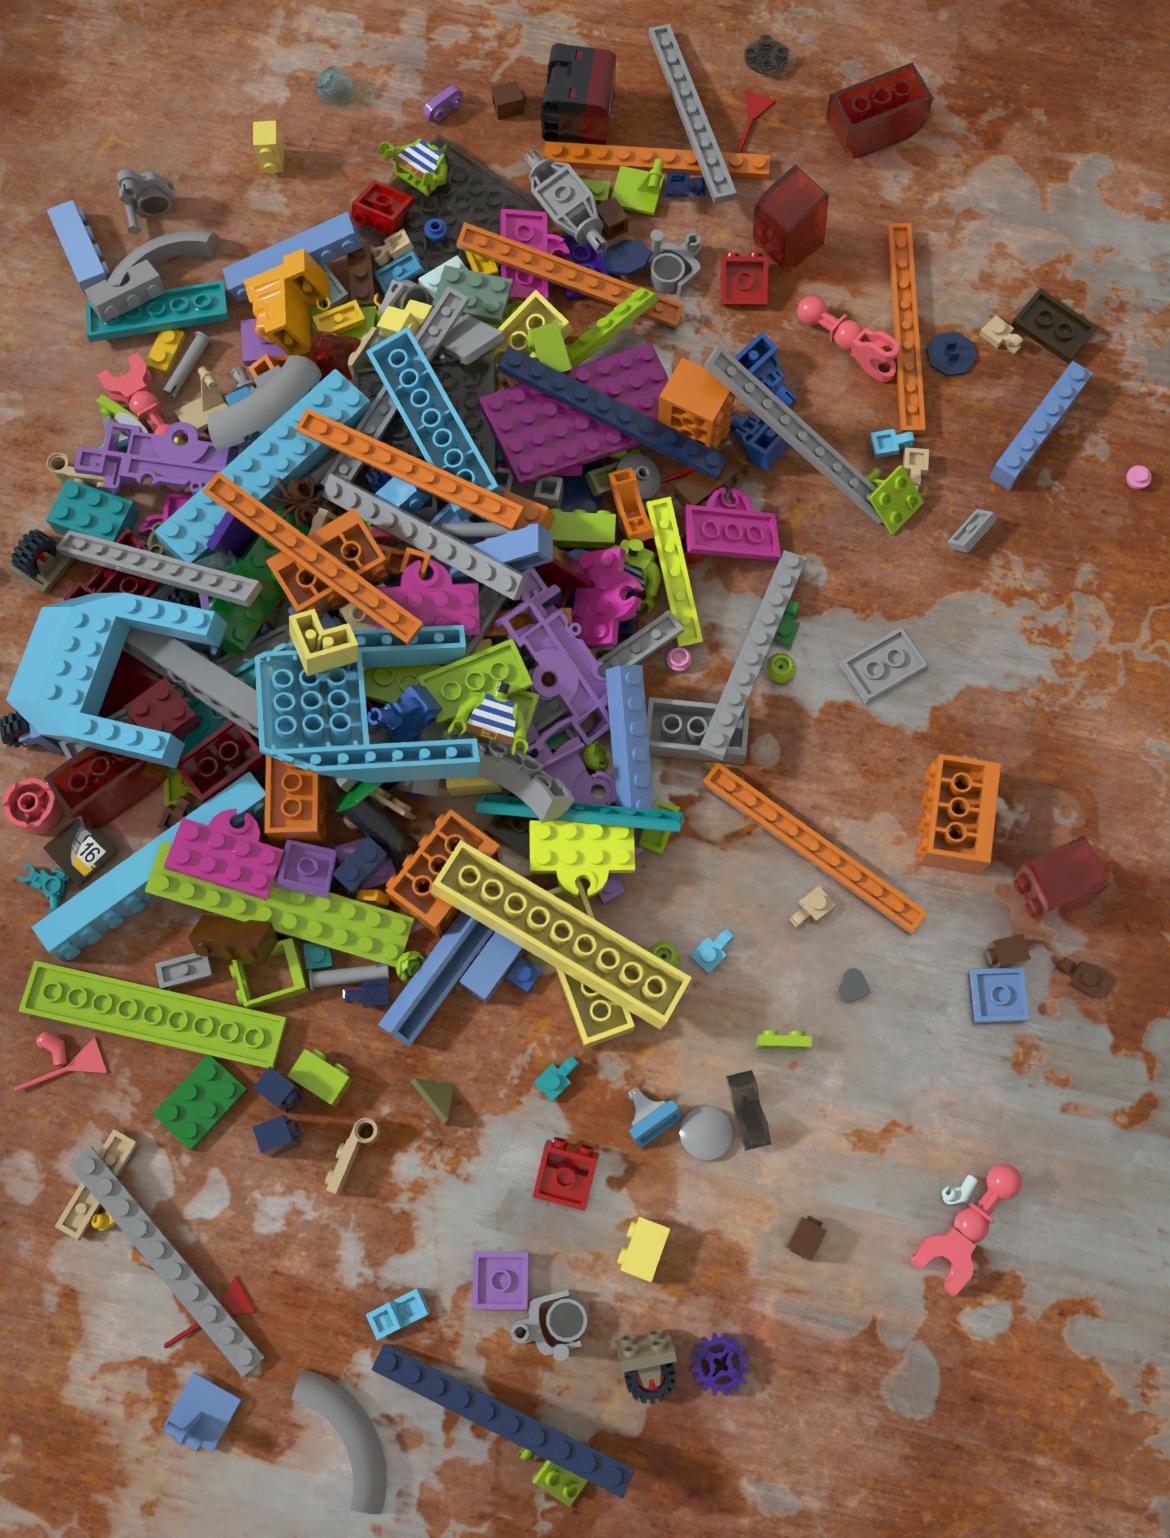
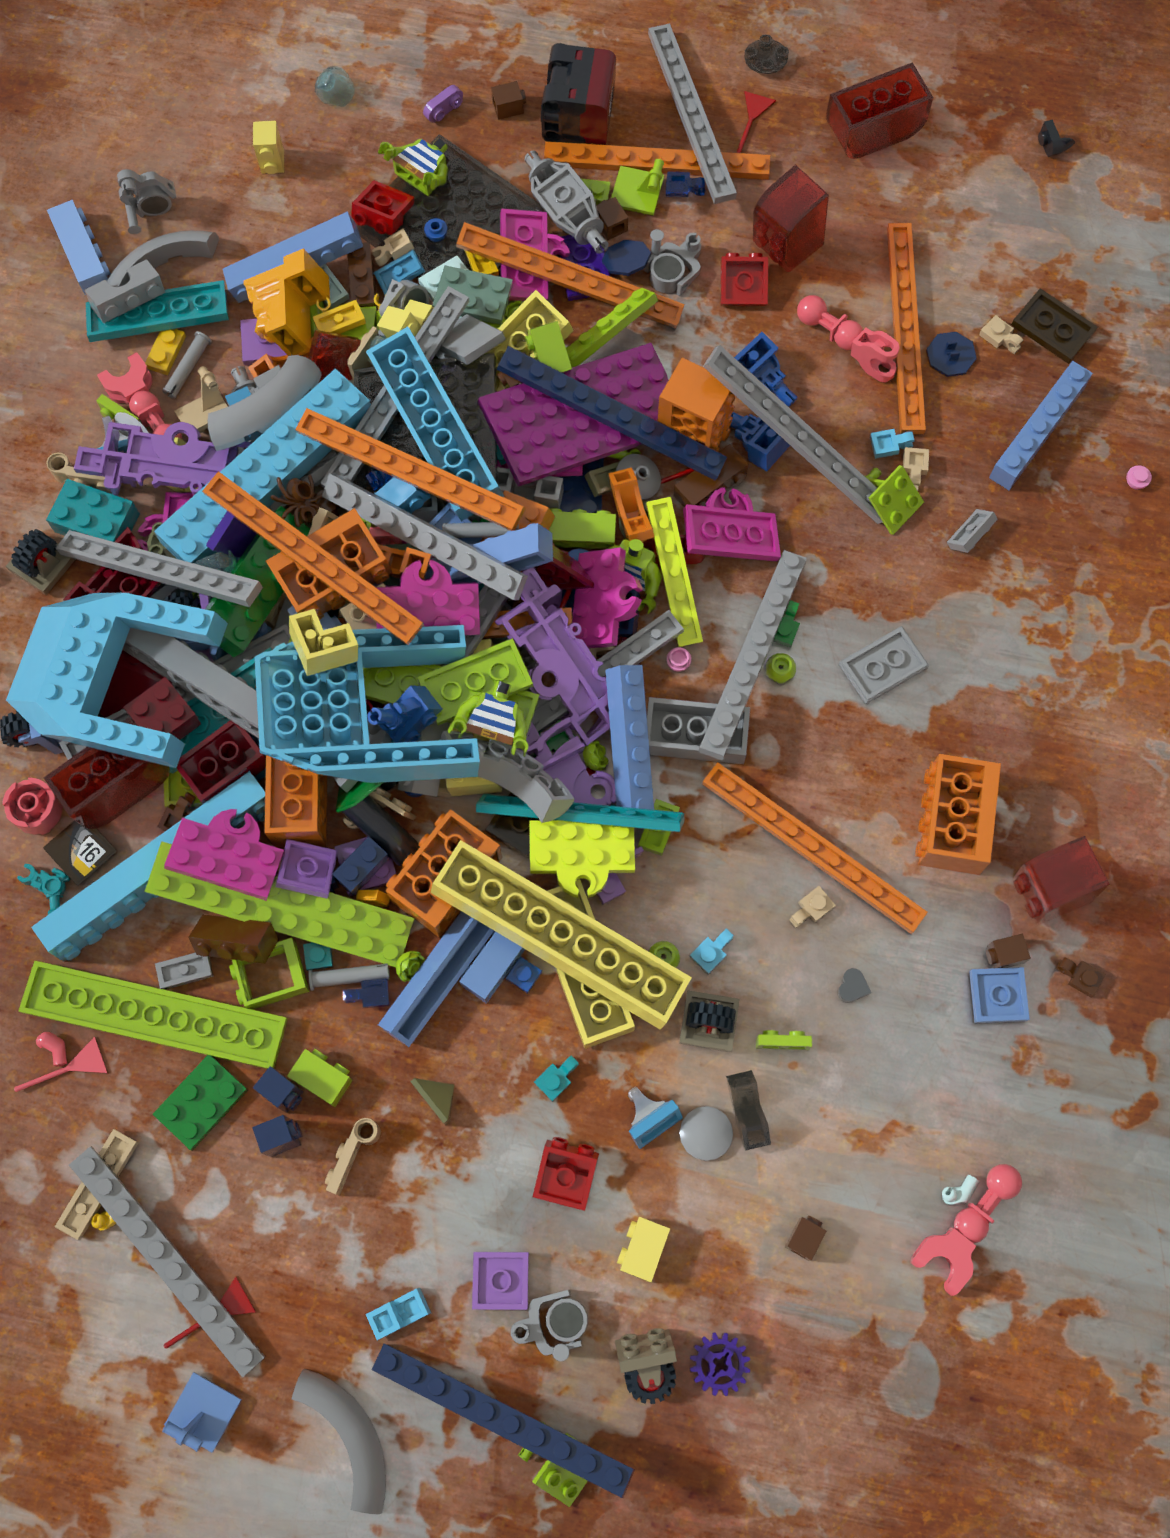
none -> plate [679,990,740,1052]
none -> black plate [1038,120,1075,157]

